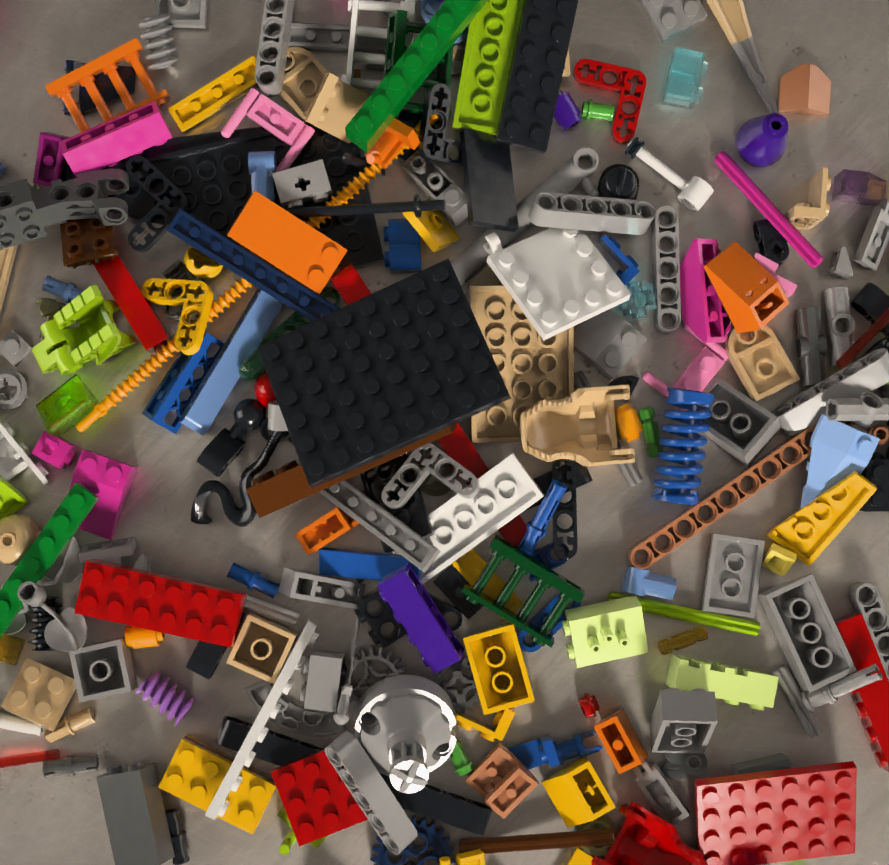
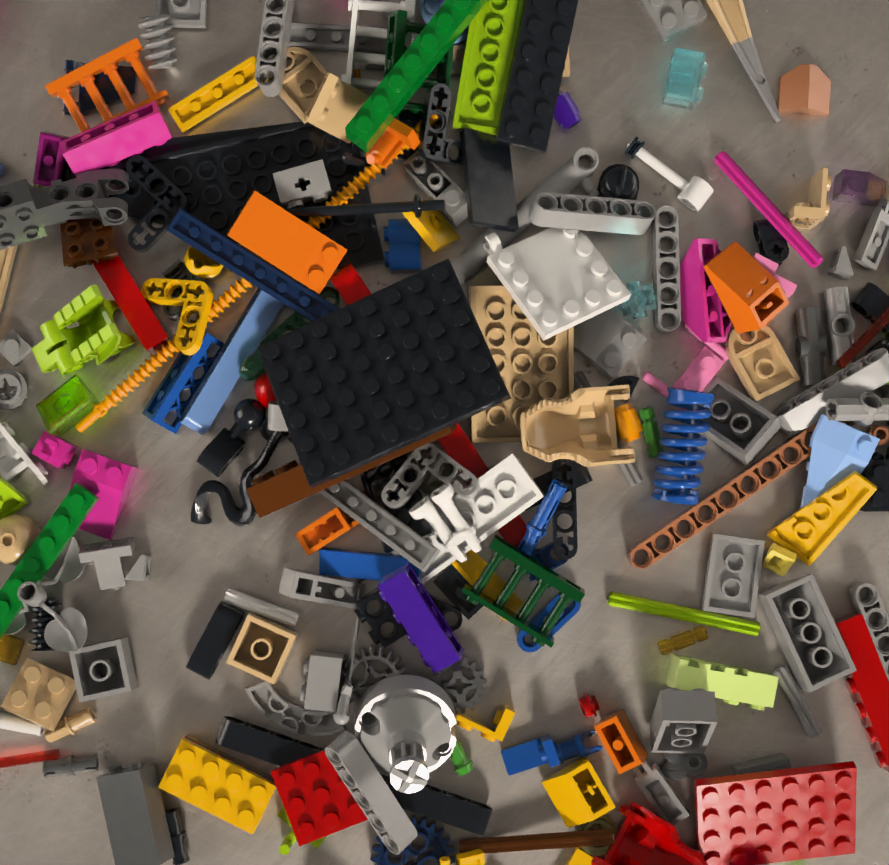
olive plant [36,298,67,340] -> none
medium blue pin [42,275,83,303] -> none
red brick [74,559,247,647] -> none
light orange brick [124,626,165,649] -> none
medium lavender piece [135,670,194,726] -> none
white plate [205,621,319,820] -> none
bright pink plate [221,88,315,172] -> none
blue pin [227,562,280,599] -> none
medium blue piece [248,151,277,202] -> none
yellow slope [463,622,535,715] -> none
nougat slope [465,742,539,819] -> none
yellowish green piece [562,595,649,668] -> none
red beam [573,59,646,144] -> none
bright green pin [581,99,615,121] -> none
blue bracket [598,234,640,285] -> none
medium blue piece [622,566,677,600] -> none
dark purple cone [736,113,788,168] -> none
light grey pin [801,663,883,713] -> none
none -> white piece [409,483,482,563]

